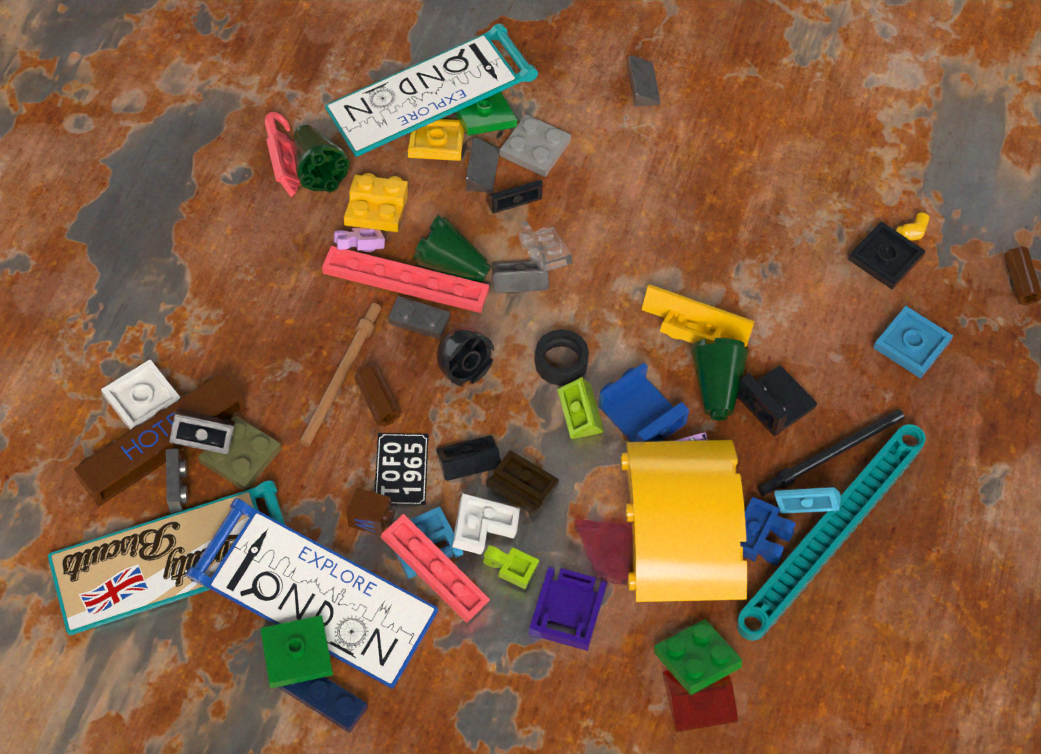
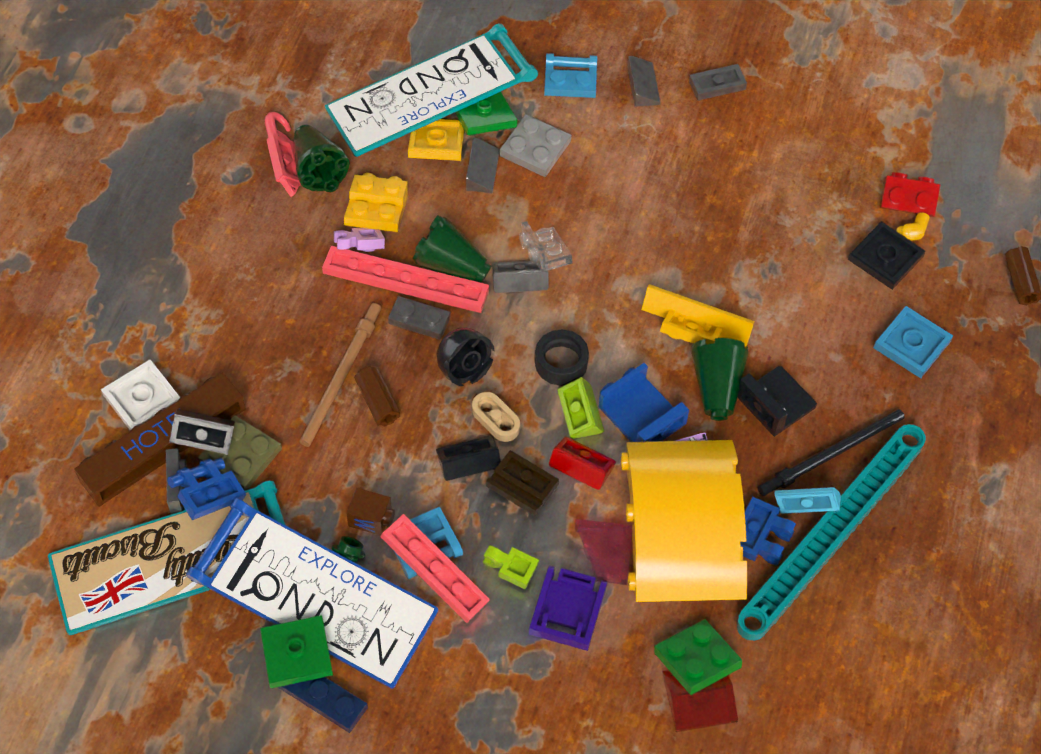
black sticker [375,433,429,505] -> none
white plate [452,494,520,554] -> none
black slope [486,180,543,214] -> none
none -> blue plate [167,458,246,520]
none -> dark green plate [331,536,365,562]
none -> tan plate [472,392,520,442]
none -> dark azure plate [544,53,597,98]
none -> red slope [549,436,616,490]
none -> flat silver plate [689,64,747,101]
none -> red bracket [880,172,941,217]

